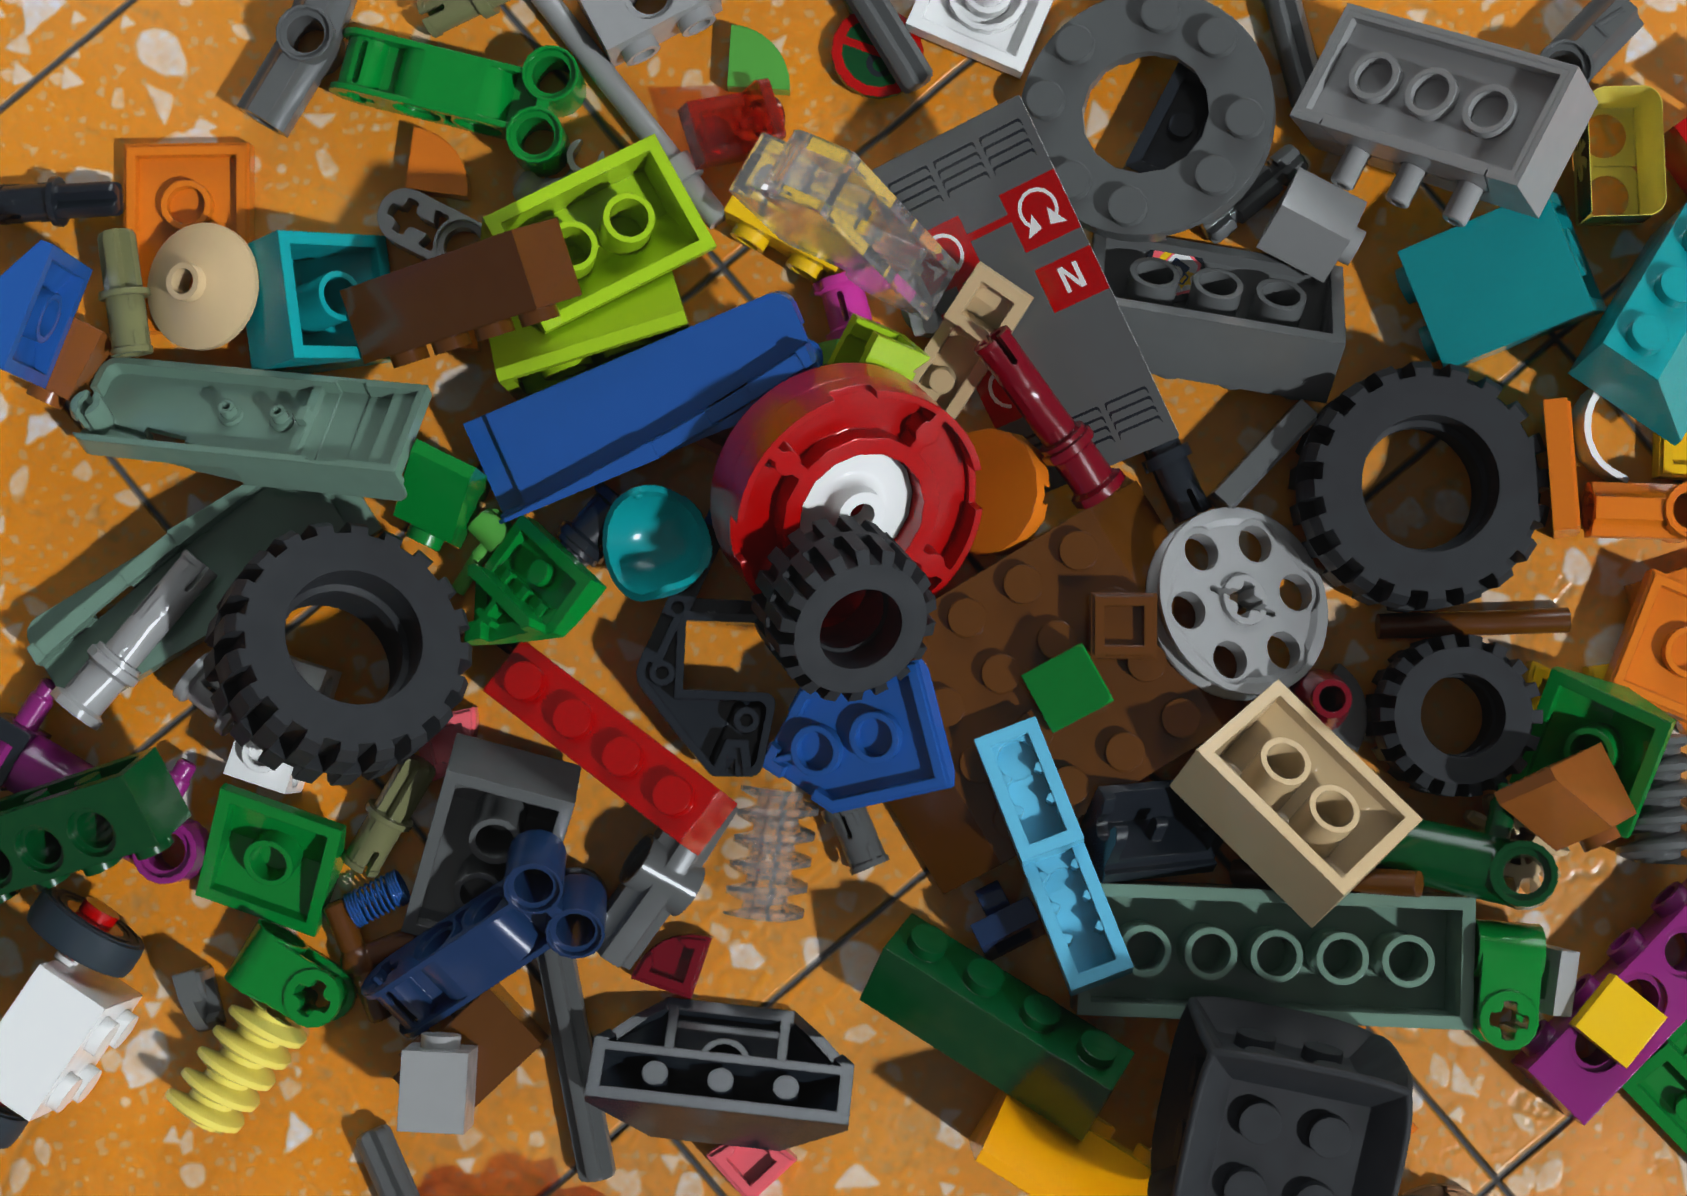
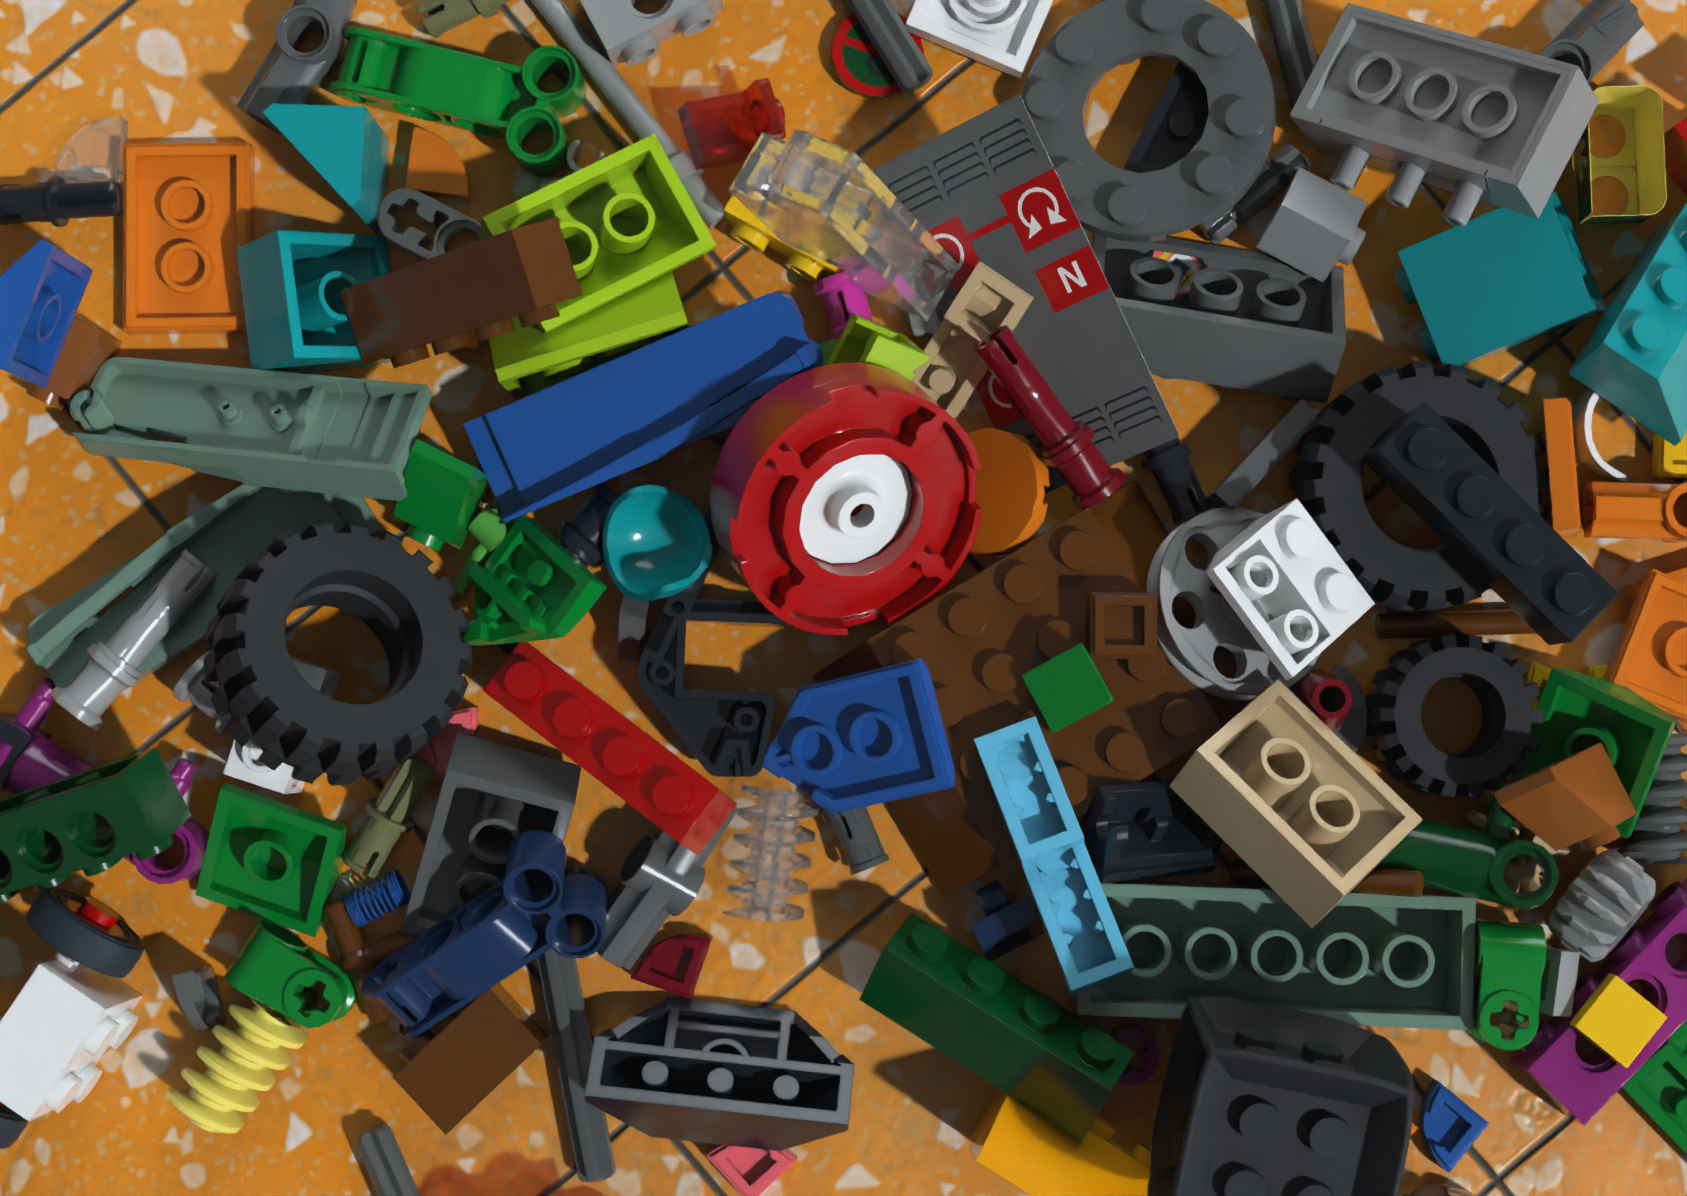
olive axle [97,228,154,358] -> none
tan dish [147,222,259,351] -> none
light grey brick [397,1032,478,1135] -> none
bright green tile [727,24,790,96] -> none
black tyre [751,516,937,702] -> none
none -> clear tile [54,117,128,184]
none -> teal slope [263,103,389,234]
none -> dark grey tile [618,595,652,661]
none -> magenta bush [1107,1024,1159,1086]
none -> white slope [1206,499,1375,680]
none -> black brick [1361,402,1619,645]
none -> blue tile [1420,1079,1489,1173]
none -> light grey gear [1549,849,1656,963]

